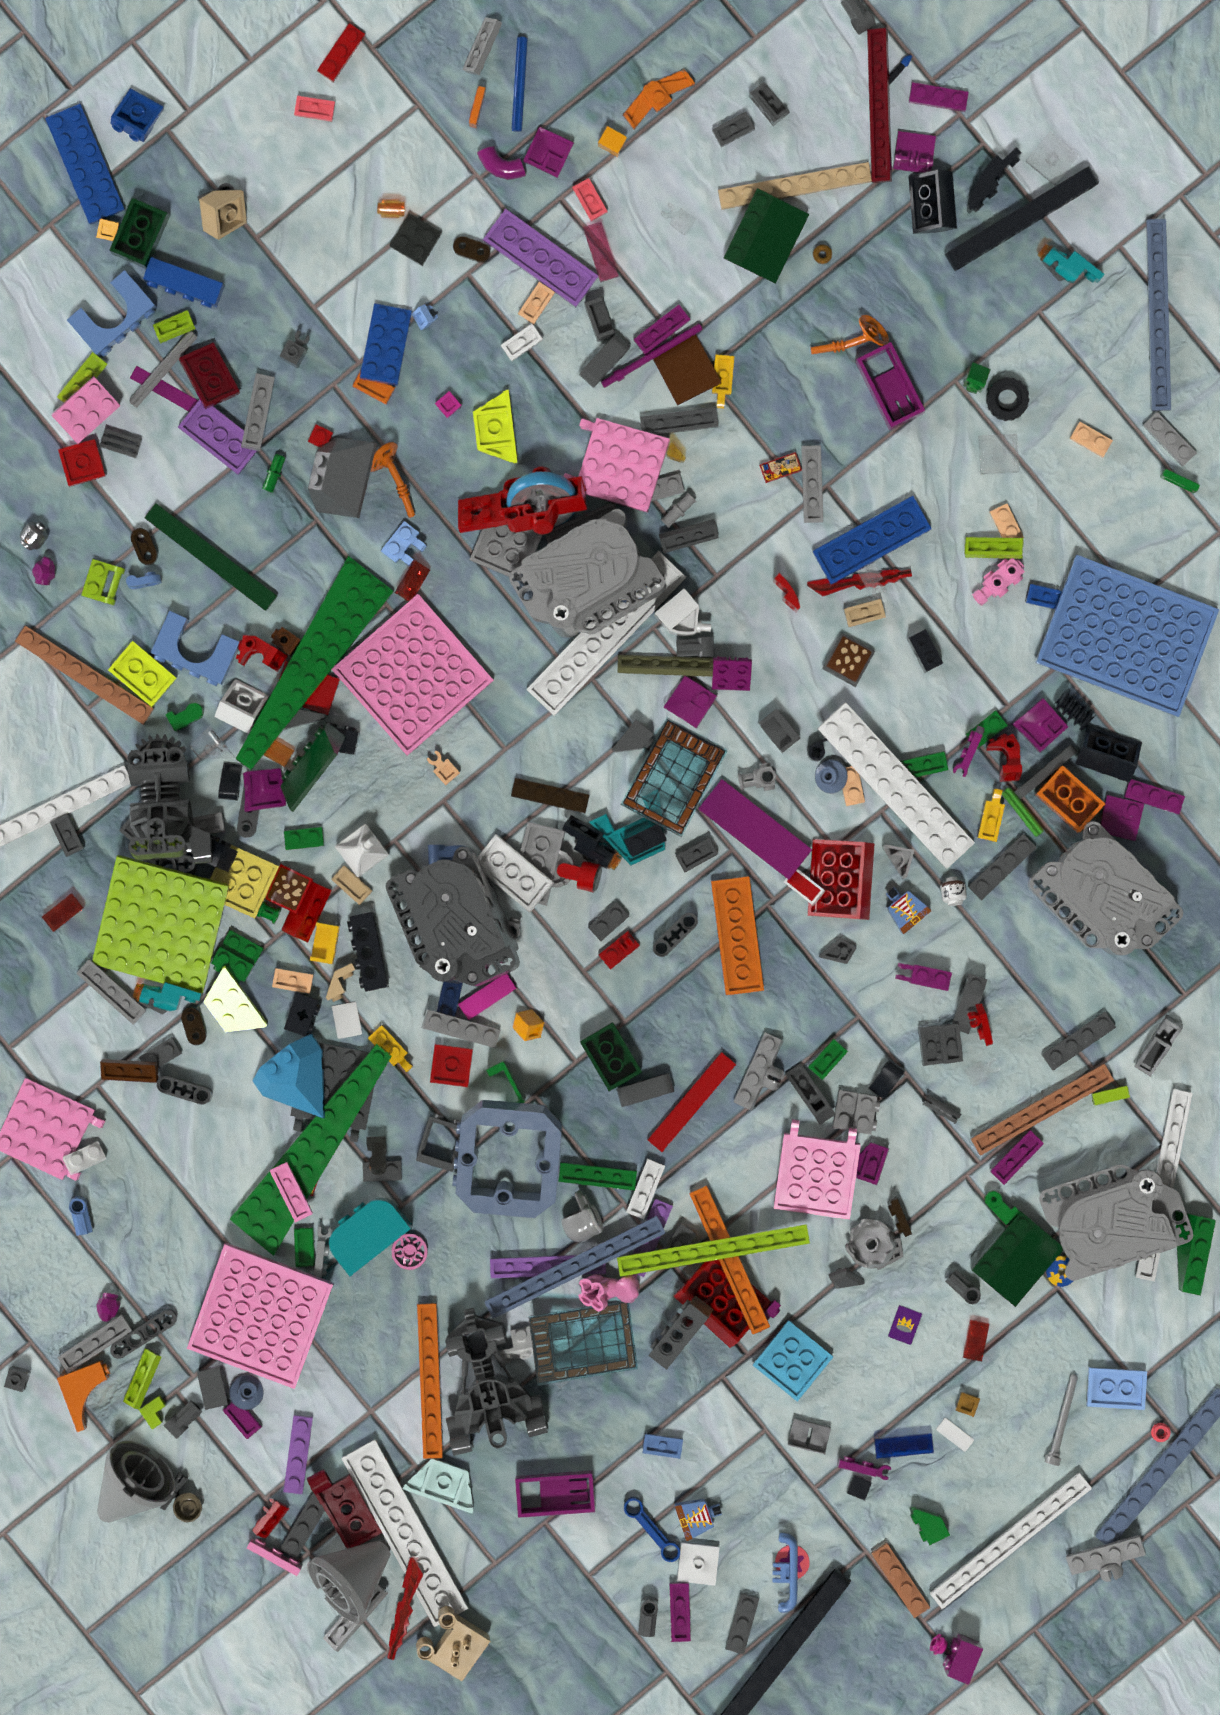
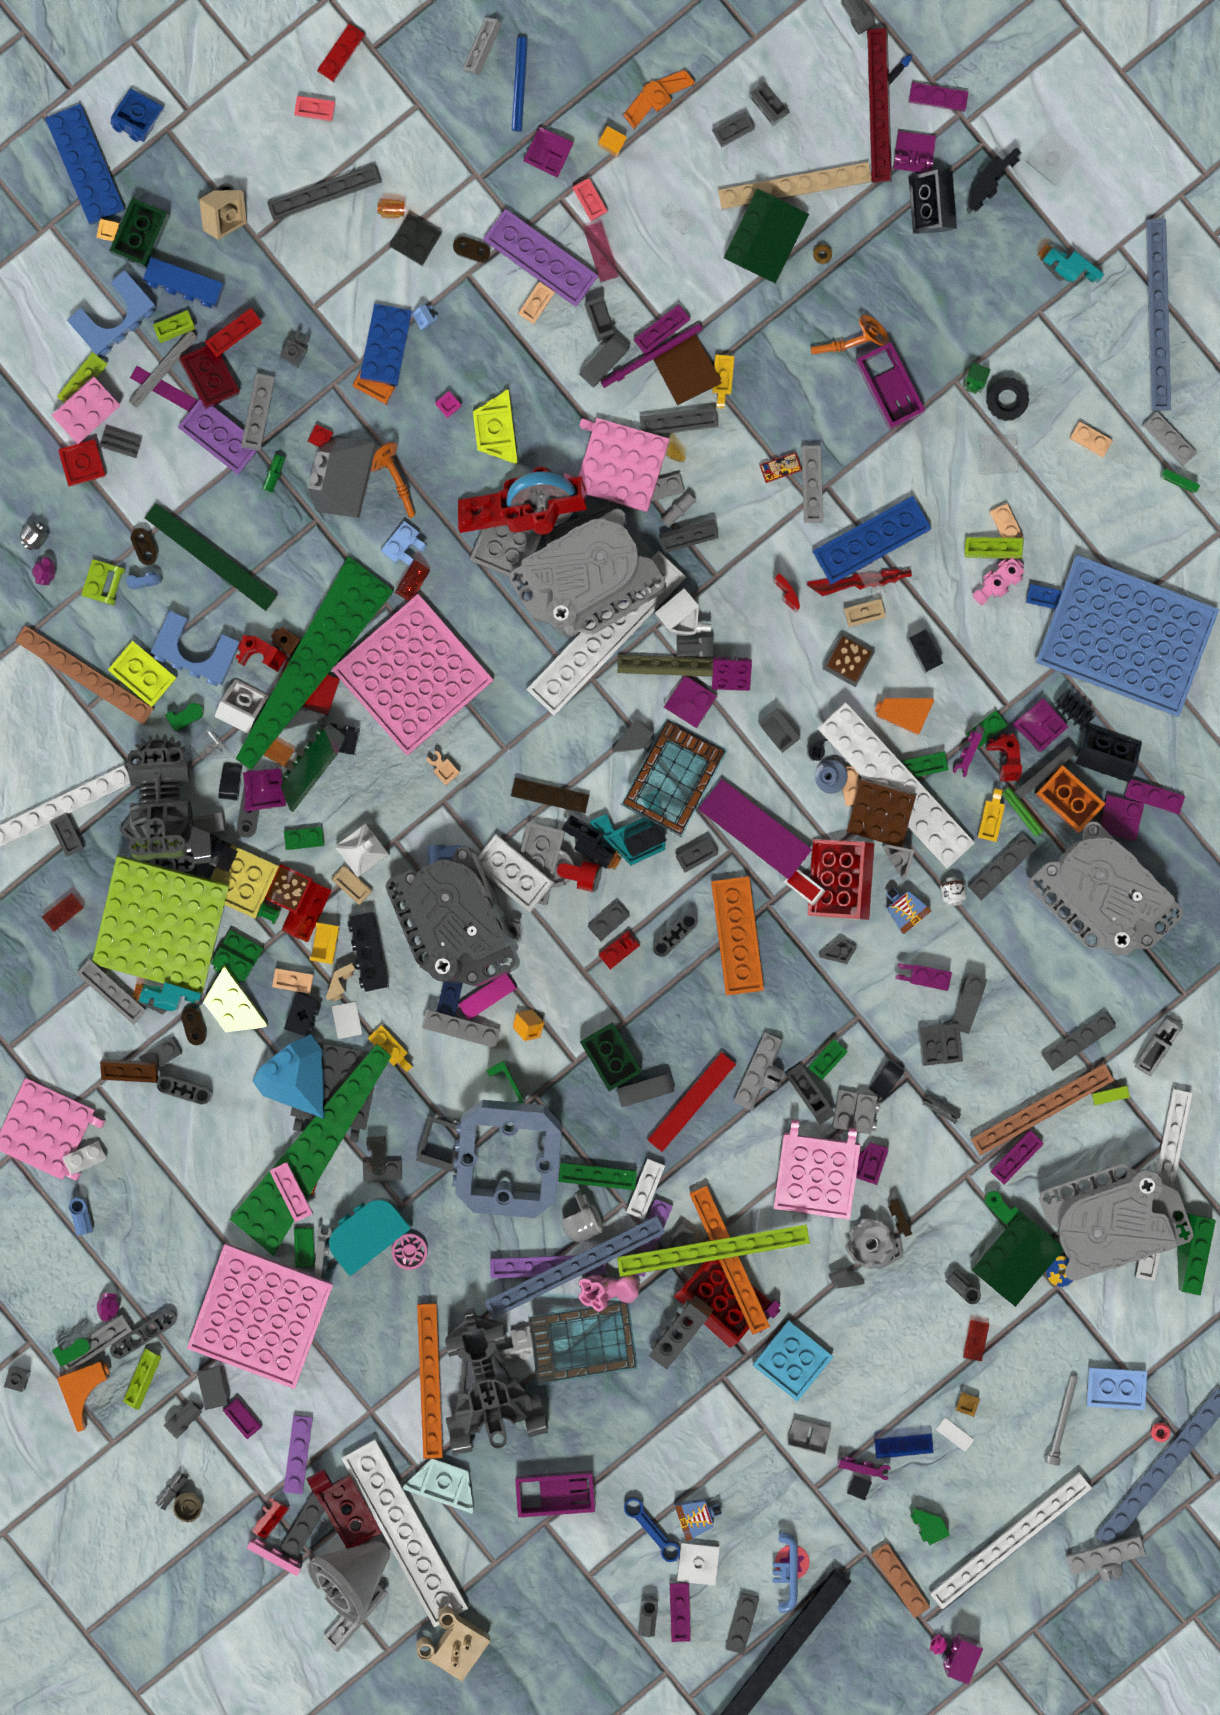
light grey cone [97,1441,176,1523] -> none
lime piece [139,1395,166,1430] -> none
sand blue piece [229,1375,264,1410] -> none
red sword [387,1557,423,1660] -> none
red plate [430,1044,473,1087] -> none
orange tile [469,86,486,128] -> none
magenta cylinder [477,146,526,180] -> none
white plate [501,324,543,362] -> none
medium blue plate [642,1433,683,1459] -> none
light grey connector [738,763,776,791] -> none
dark purple sticker [888,1305,922,1345] -> none
black beam [945,166,1099,271] -> none
red plate [967,1003,993,1046] -> none
none -> green leg [52,1337,91,1367]
none -> red panel [205,308,262,358]
none -> dark grey tile [267,164,381,221]
none -> reddish brown plate [847,778,917,847]
none -> orange slope [874,698,934,736]

